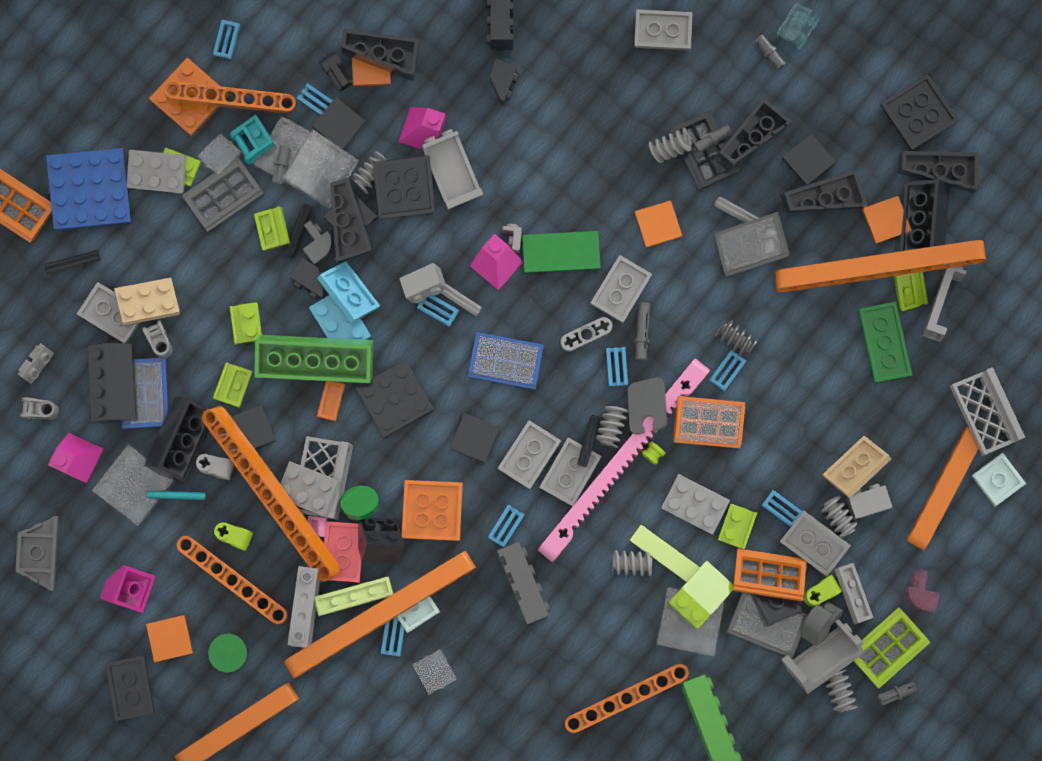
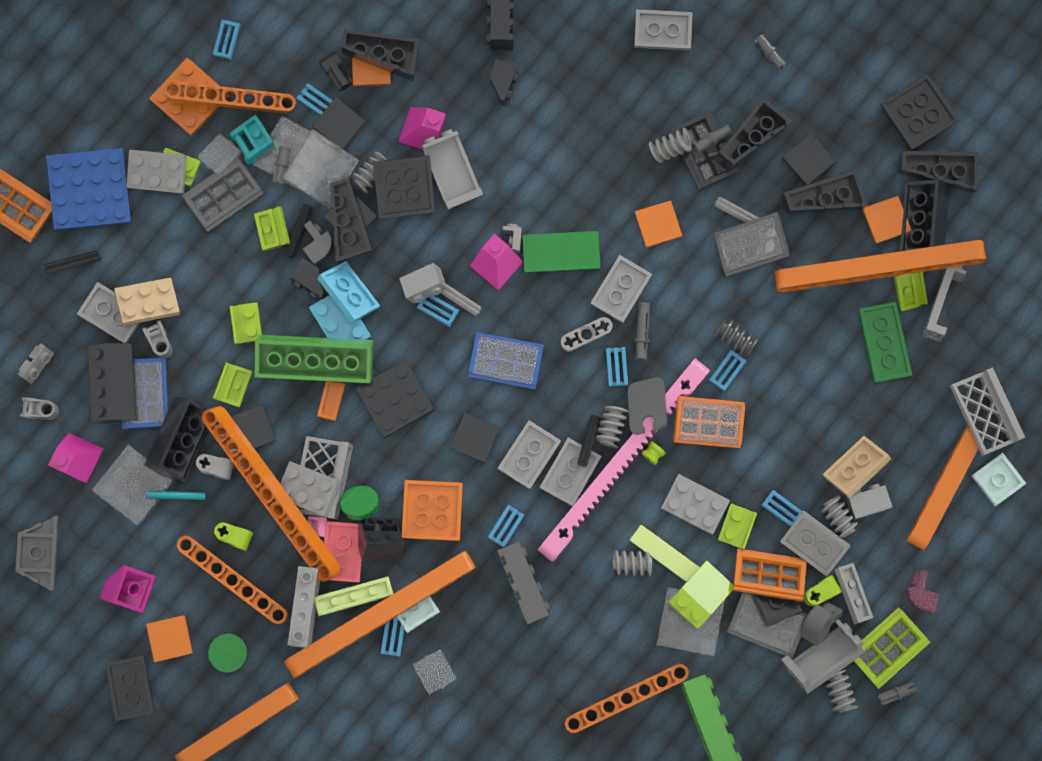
clear light blue bracket [776,3,818,49] -> none

